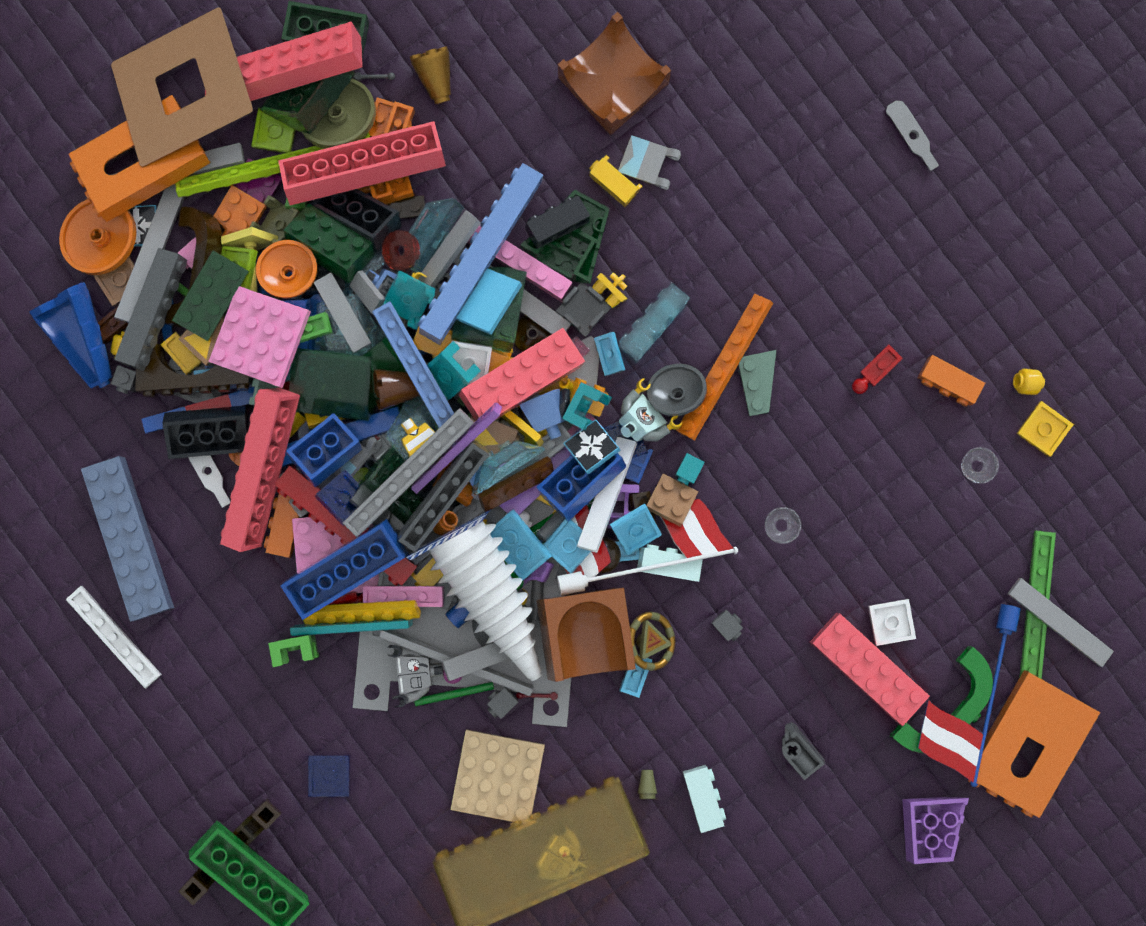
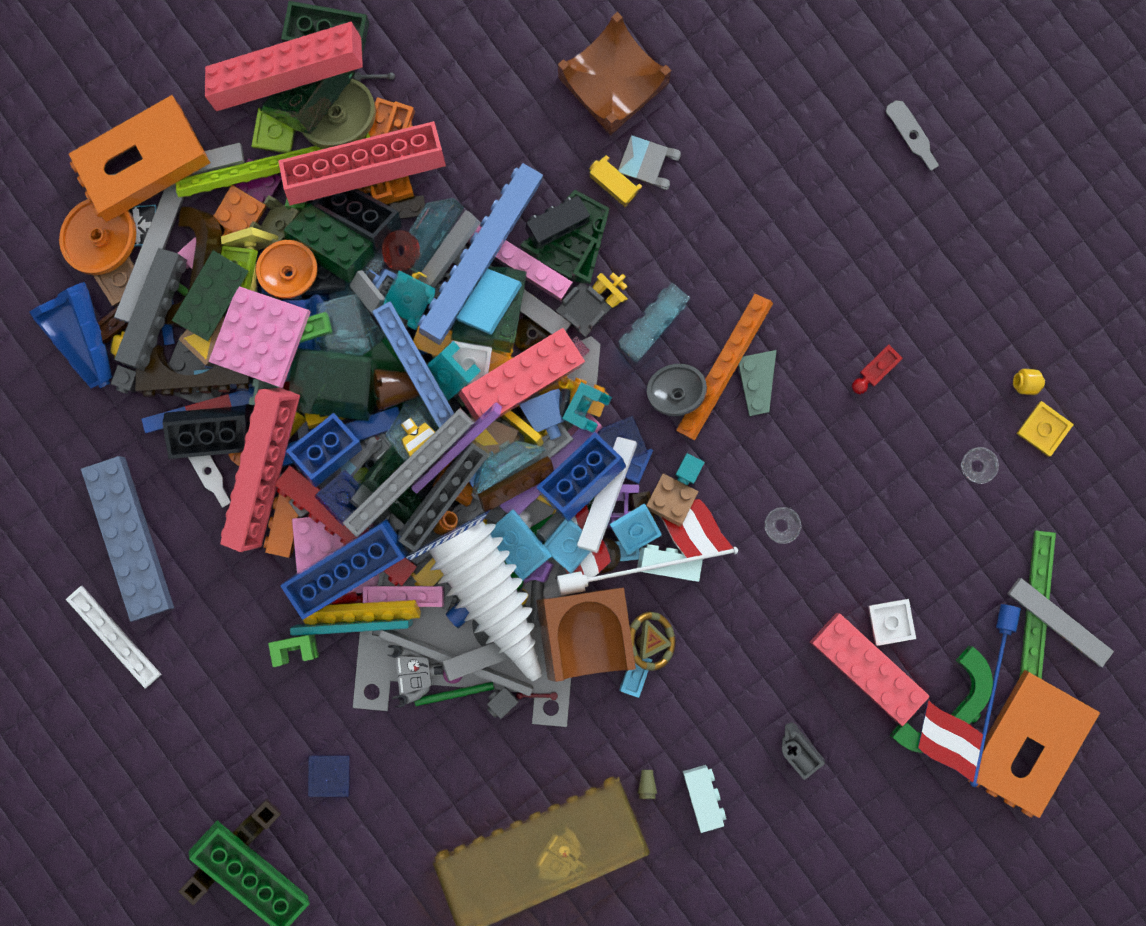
medium nougat piece [111,8,253,167] -> none
yellow tile [160,332,203,375] -> none
light grey tile [313,273,372,353] -> none
pearl gold cone [410,46,451,104] -> none
tan plate [451,729,545,825] -> none
tile [563,419,621,474] -> none
medium azure plate [594,332,625,376] -> none
torso [619,378,683,442] -> none
dark grey brick [711,609,743,641] -> none
medium lavender wedge [902,797,969,864] -> none
orange brick [917,355,985,407] -> none

